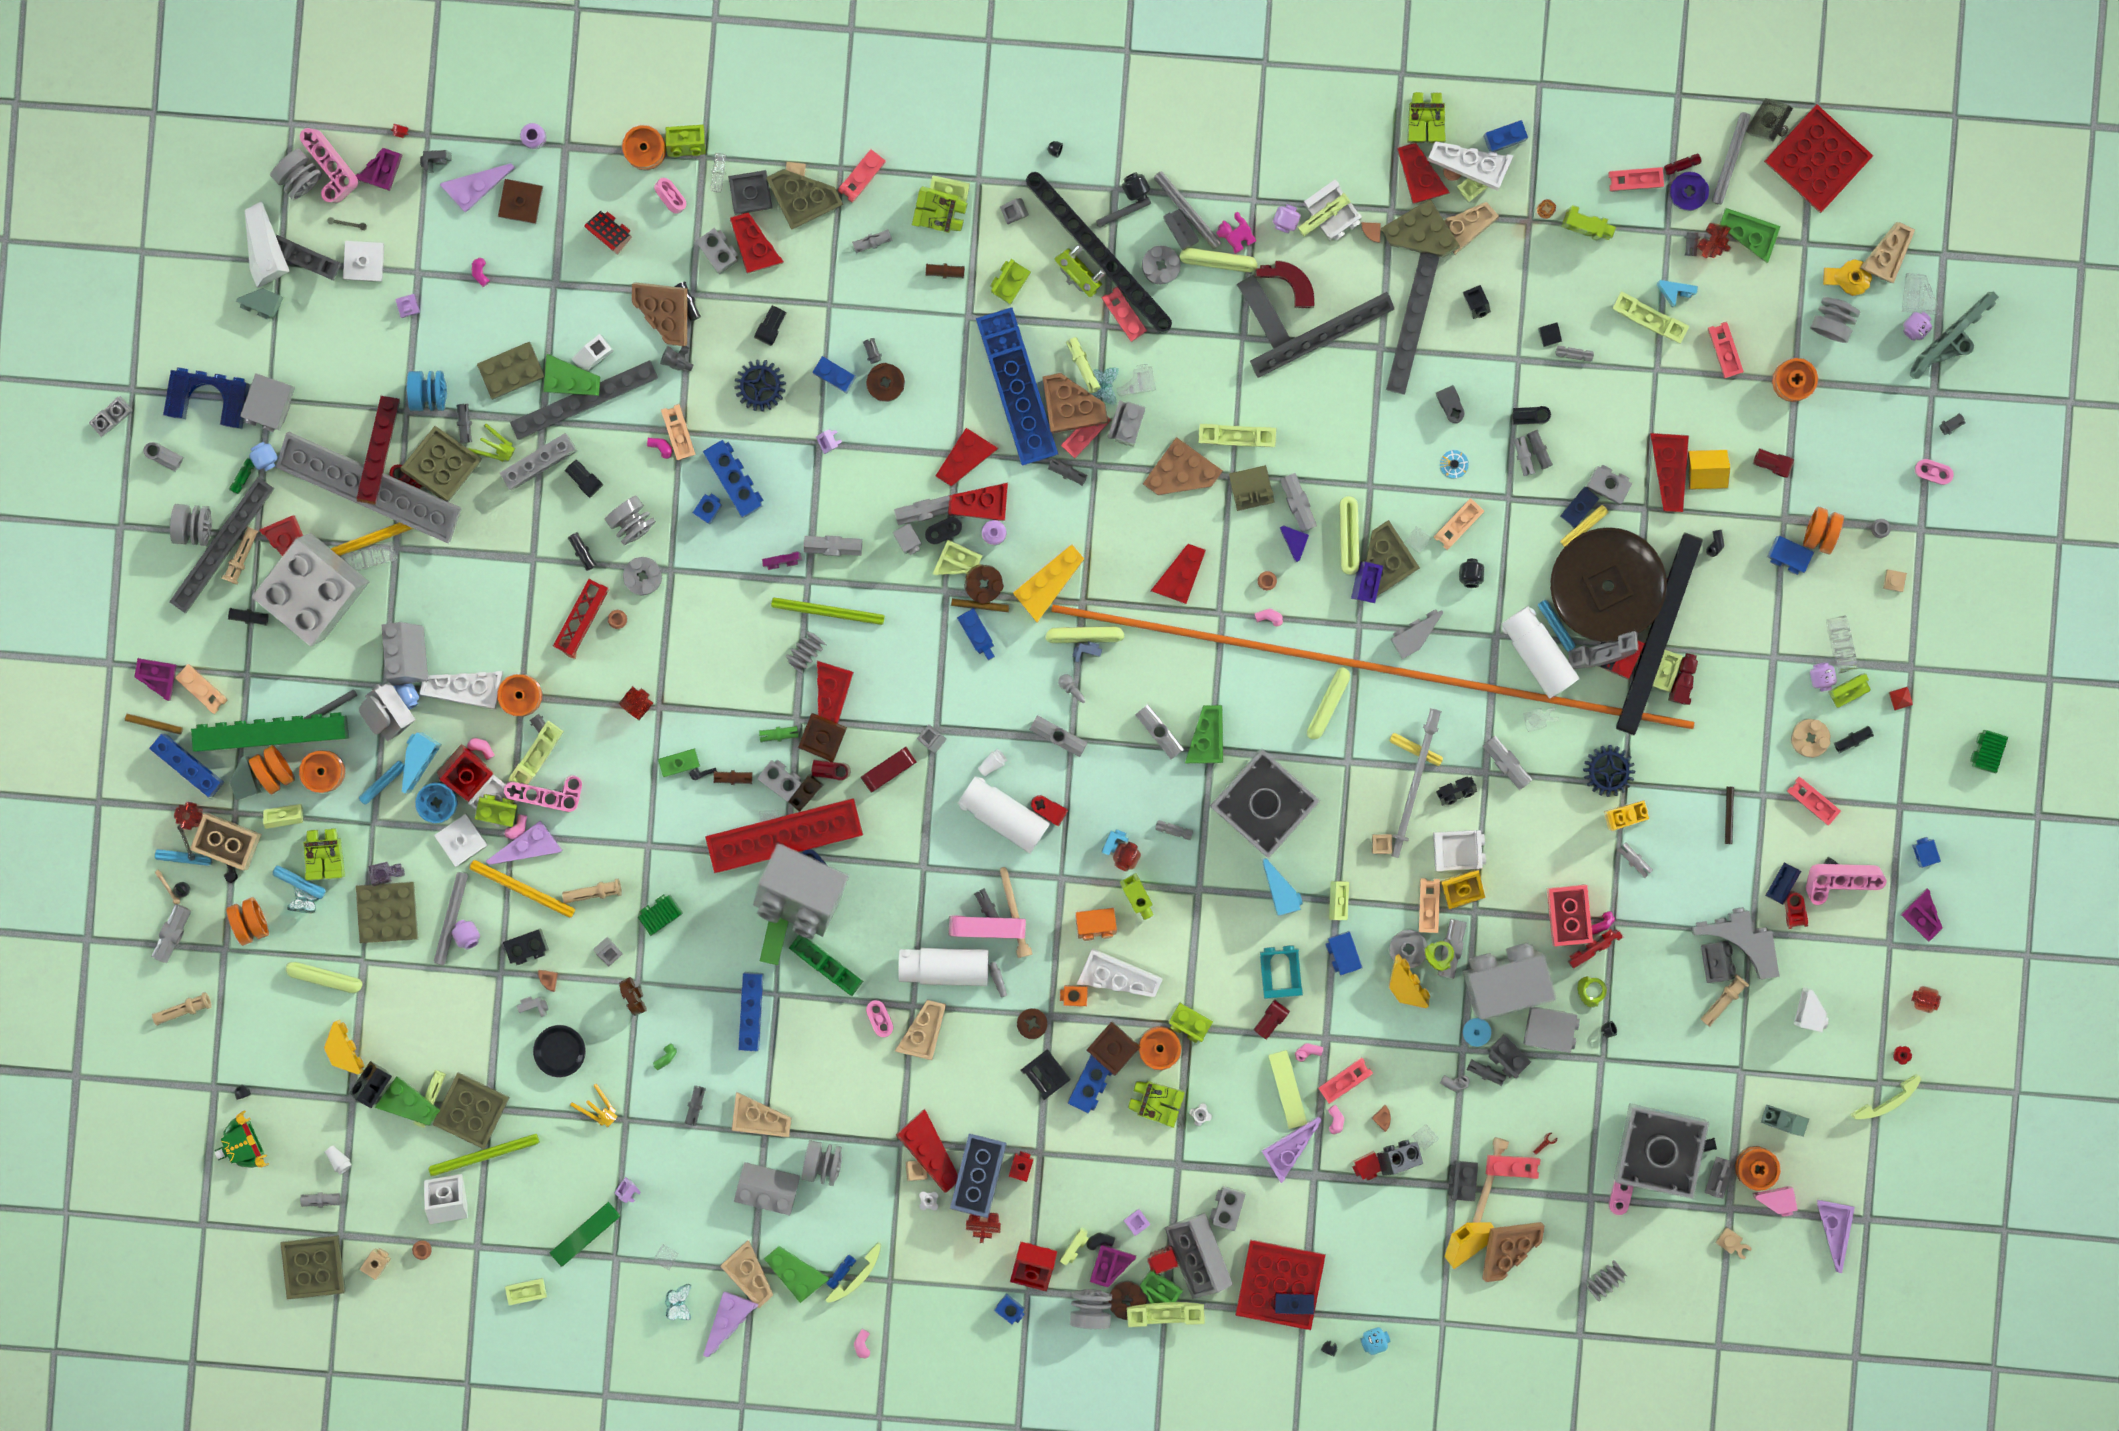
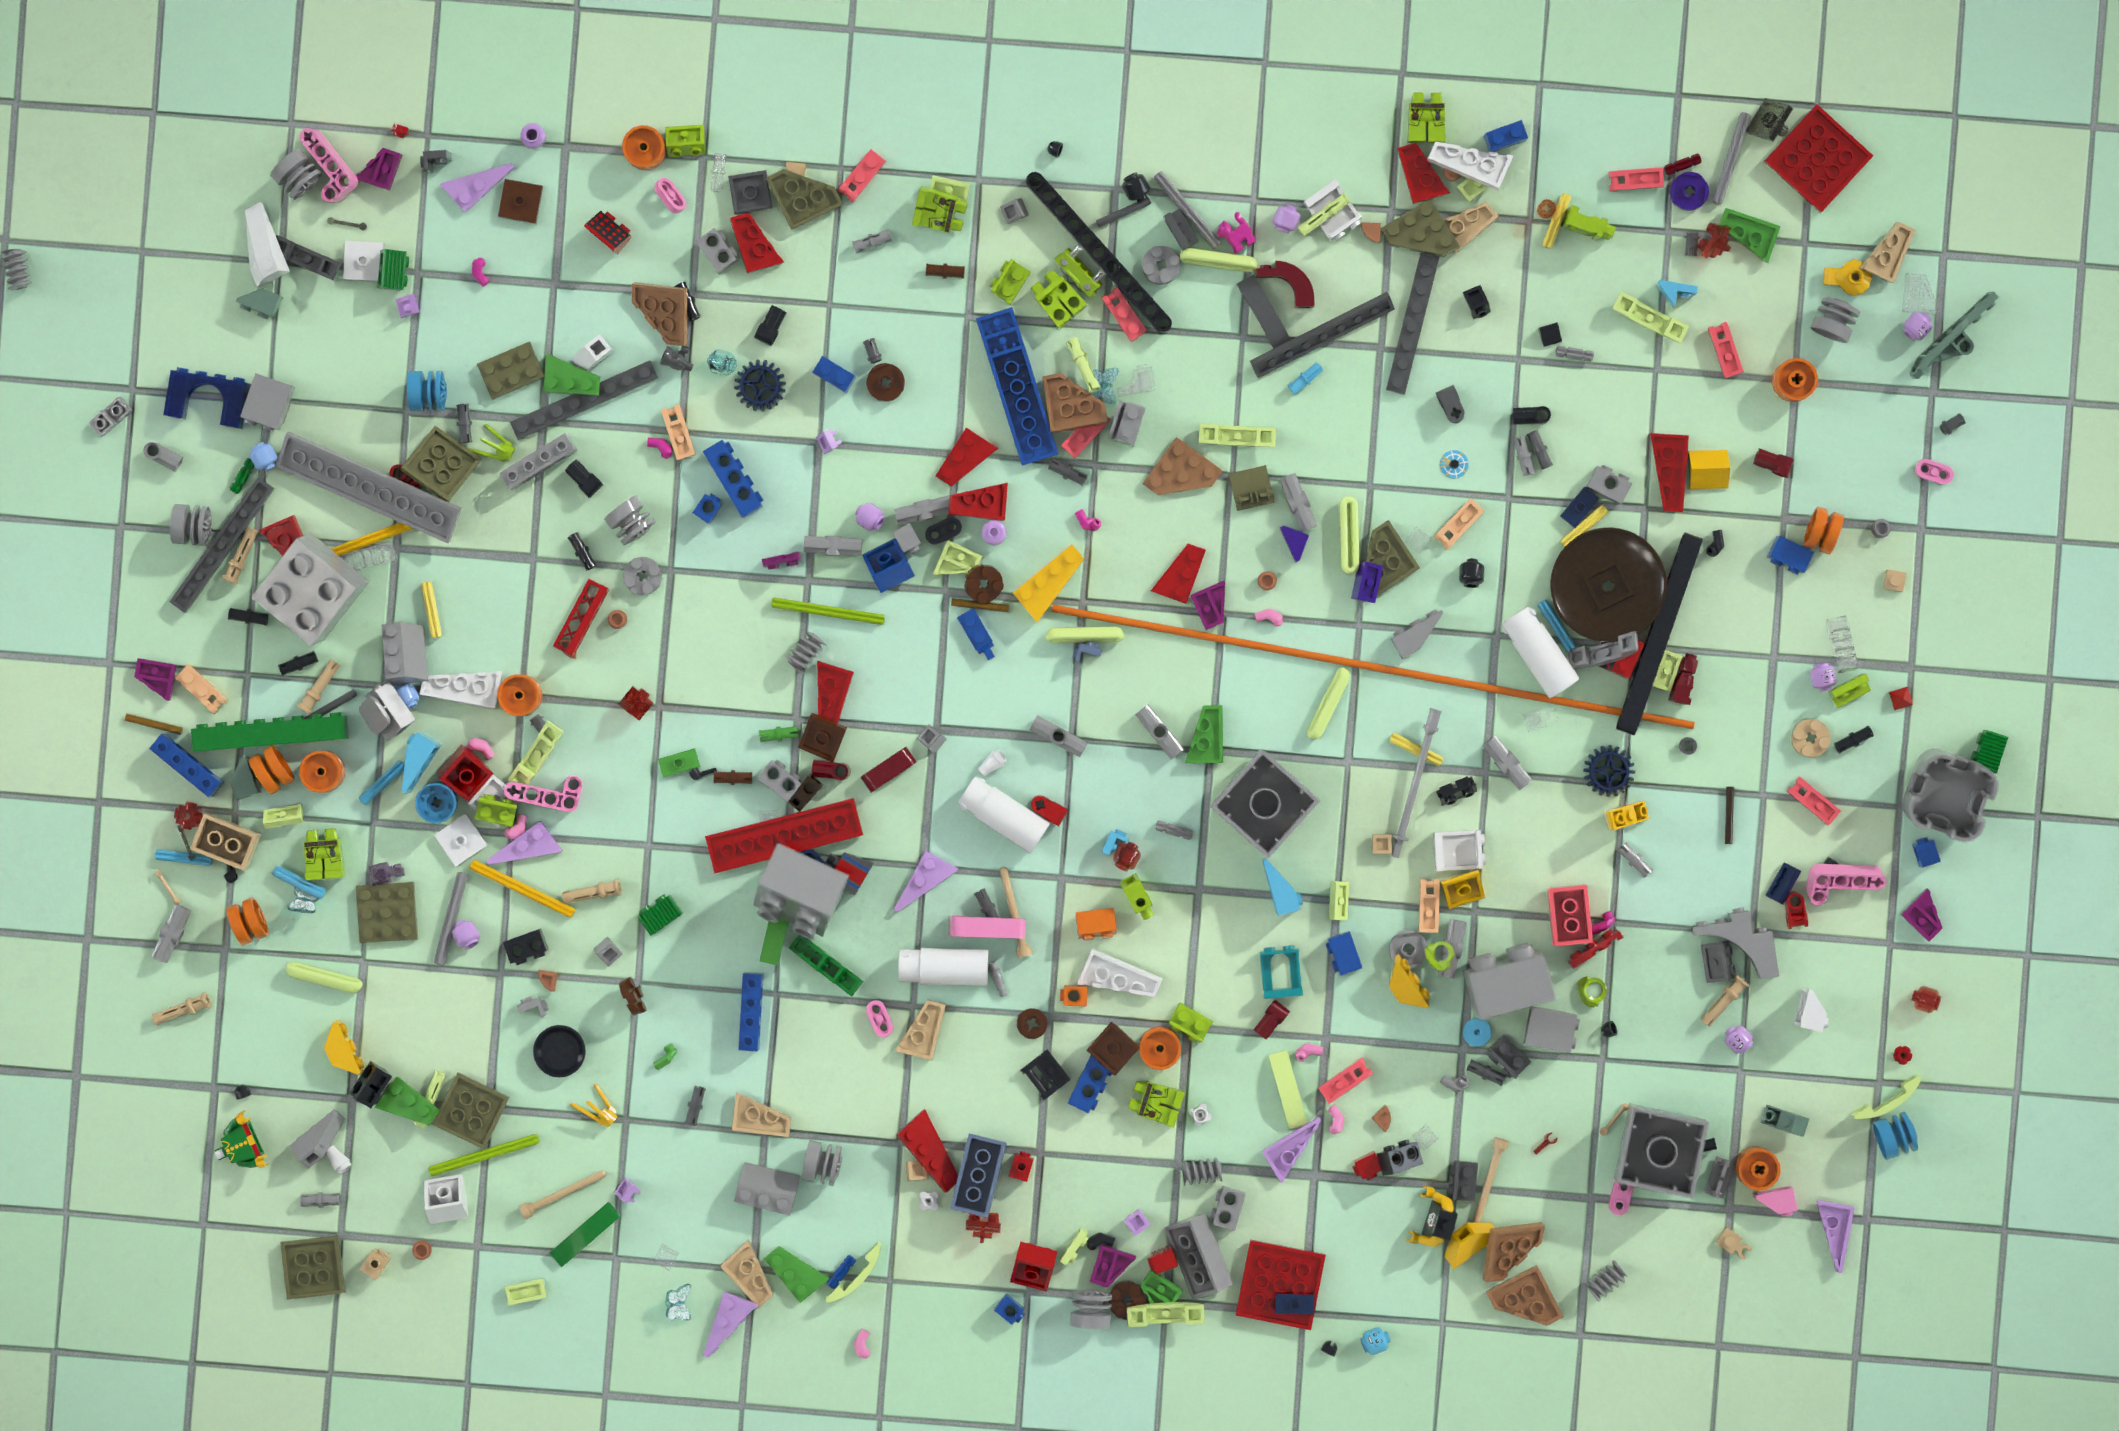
black hinge [174,882,190,897] -> none
dark red plate [356,395,400,505] -> none
light grey bar [1058,674,1085,703] -> none
coral plate [1486,1155,1541,1179] -> none
none -> light grey piece [2,249,32,290]
none -> black pin [278,651,319,676]
none -> light grey slope [290,1109,345,1168]
none -> tan pin [296,659,341,715]
none -> green brick [377,249,409,291]
none -> light yellow axle [421,582,442,638]
none -> tan piece [519,1171,606,1219]
none -> clear light blue head [707,349,737,376]
none -> torso [825,852,874,895]
none -> lavender head [855,503,885,531]
none -> blue slope [862,538,915,593]
none -> lavender wing [894,851,958,912]
none -> lime hips [1031,270,1087,330]
none -> dark pink arm [1074,509,1101,531]
none -> light grey piece [1182,1158,1222,1186]
none -> magenta wing [1190,581,1225,630]
none -> medium azure axle [1288,363,1323,395]
none -> torso [1406,1186,1458,1247]
none -> medium nougat plate [1486,1265,1563,1326]
none -> light yellow axle [1542,193,1571,249]
none -> tan hinge [1600,1103,1629,1136]
none -> dark grey bush [1679,737,1697,755]
none -> lavender head [1725,1025,1753,1054]
none -> dark azure wheel [1873,1112,1918,1160]
none -> light grey piece [1902,749,1998,842]

